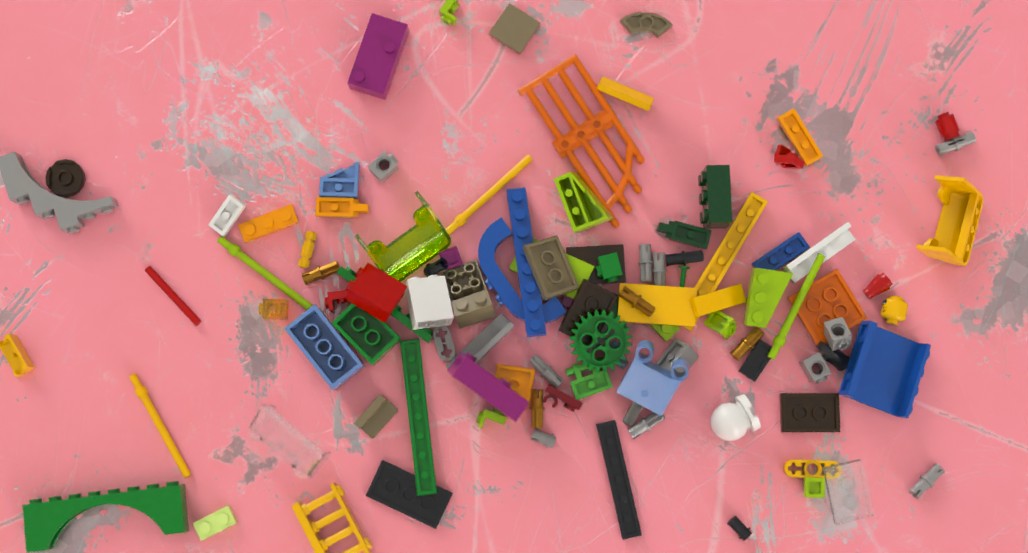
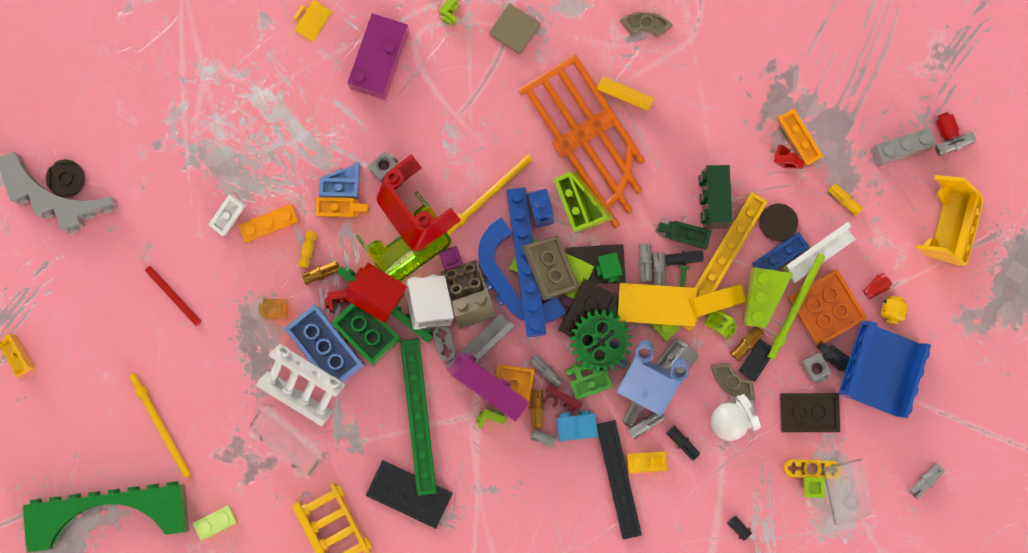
lime bar [217,236,312,310] -> none
dark tan panel [354,394,398,438] -> none
black pin [424,258,448,277] -> none
pearl gold axle [618,286,656,317] -> none
light grey brick [823,317,852,351] -> none
none -> white fence [256,344,346,426]
none -> yellow piece [294,0,333,42]
none -> red windscreen [376,154,461,251]
none -> blue torso [526,189,554,228]
none -> dark azure brick [556,410,598,441]
none -> yellow plate [627,451,667,473]
none -> black axle [666,425,700,461]
none -> dark tan tile [711,363,755,400]
none -> dark brown tile [759,203,798,242]
none -> yellow axle [828,183,863,216]
none -> light grey brick [870,128,937,167]

